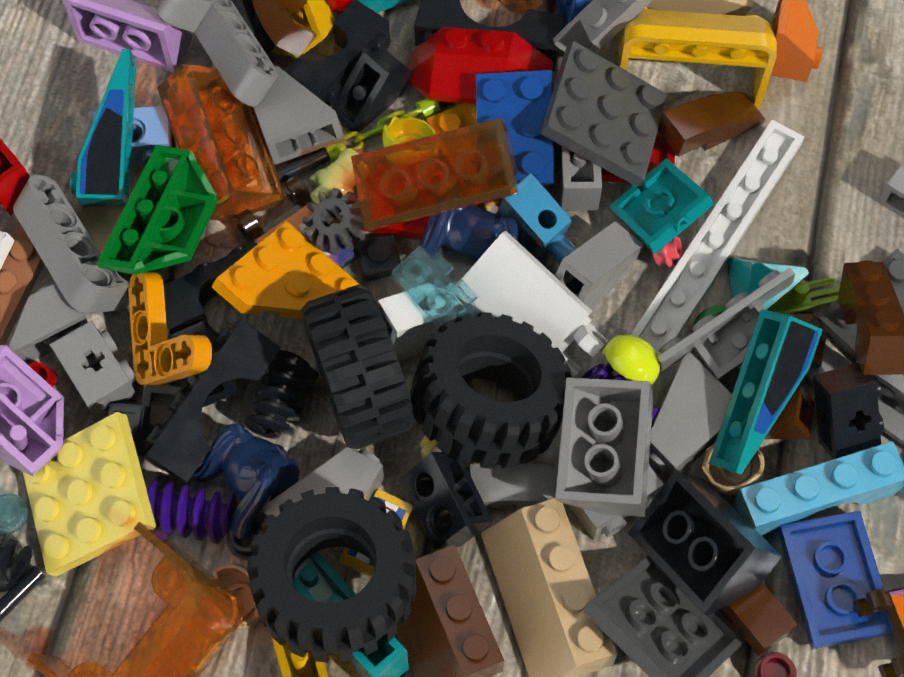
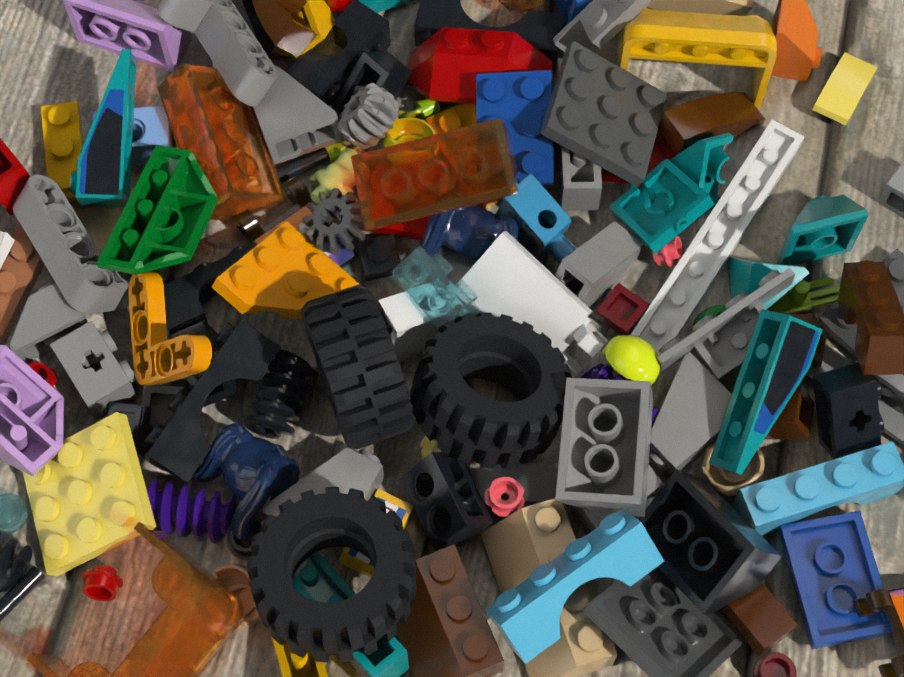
none -> yellow plate [40,101,84,206]
none -> red plate [82,565,123,601]
none -> light grey gear [337,83,400,150]
none -> coral plate [484,477,525,517]
none -> medium azure arch [485,509,664,664]
none -> dark red plate [595,283,650,335]
none -> teal slope [669,133,734,207]
none -> teal slope [777,195,868,265]
none -> light yellow slope [812,52,878,126]

